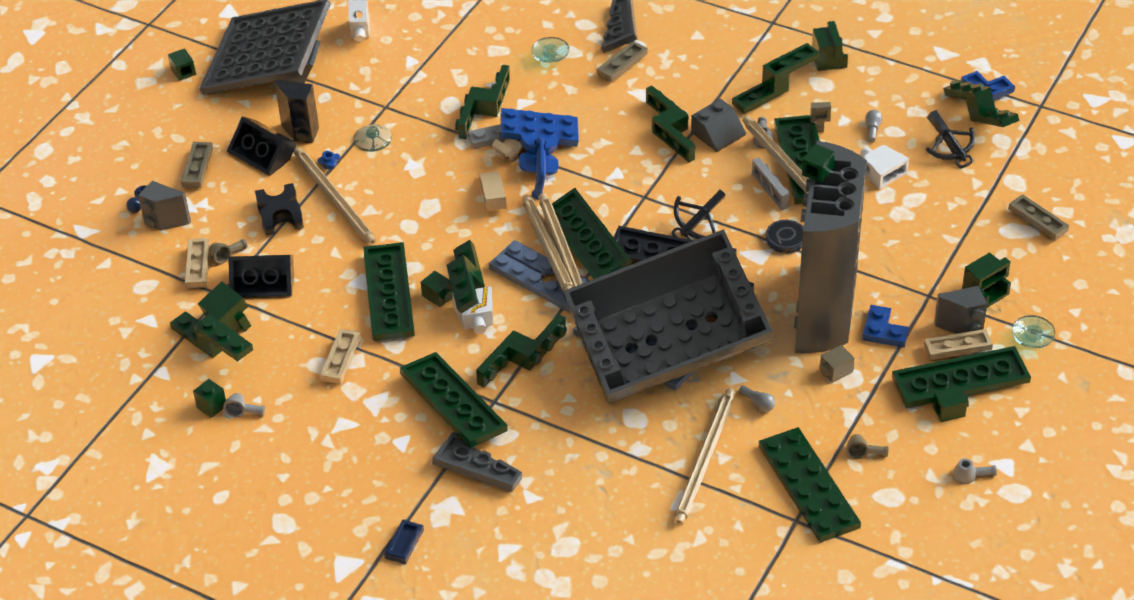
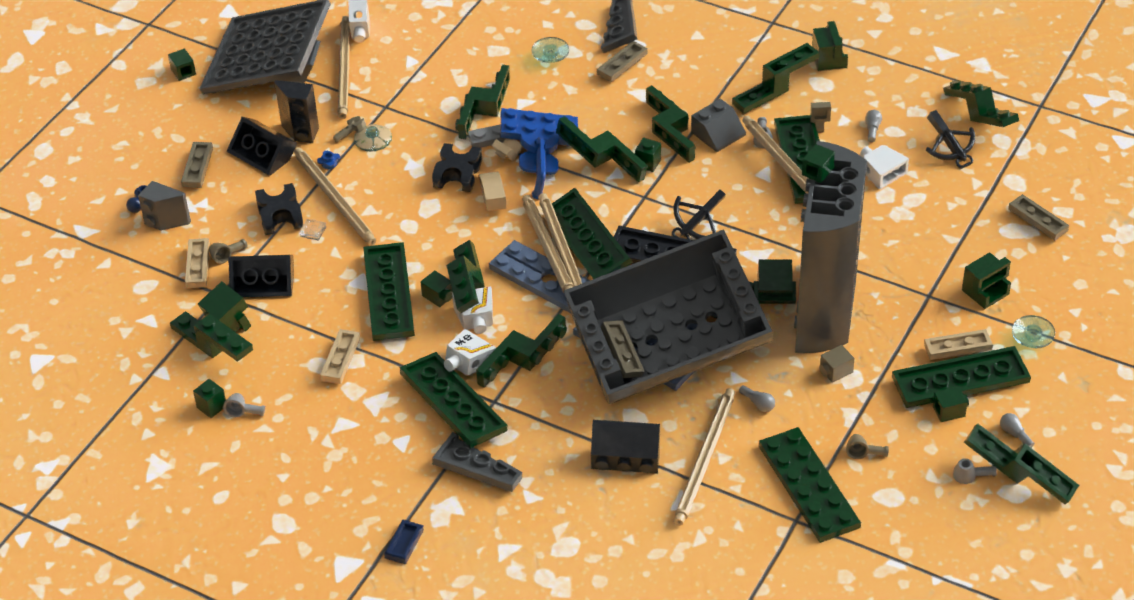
light grey plate [752,157,790,211] -> none
tile [766,220,803,253] -> none
blue plate [863,305,909,348] -> none
dark grey slope [934,286,987,334] -> none
blue plate [961,71,1015,100] -> none
none -> clear tile [299,218,326,241]
none -> dark tan bar [333,116,366,142]
none -> tan piece [337,16,350,119]
none -> black piece [432,143,482,192]
none -> white torso [444,329,496,375]
none -> dark green bracket [556,116,648,183]
none -> black slope [591,420,660,473]
none -> dark tan plate [601,320,645,378]
none -> dark green brick [635,137,661,172]
none -> dark green plate [754,259,796,304]
none -> dark green bracket [963,424,1080,504]
none -> light grey piece [1000,413,1035,448]

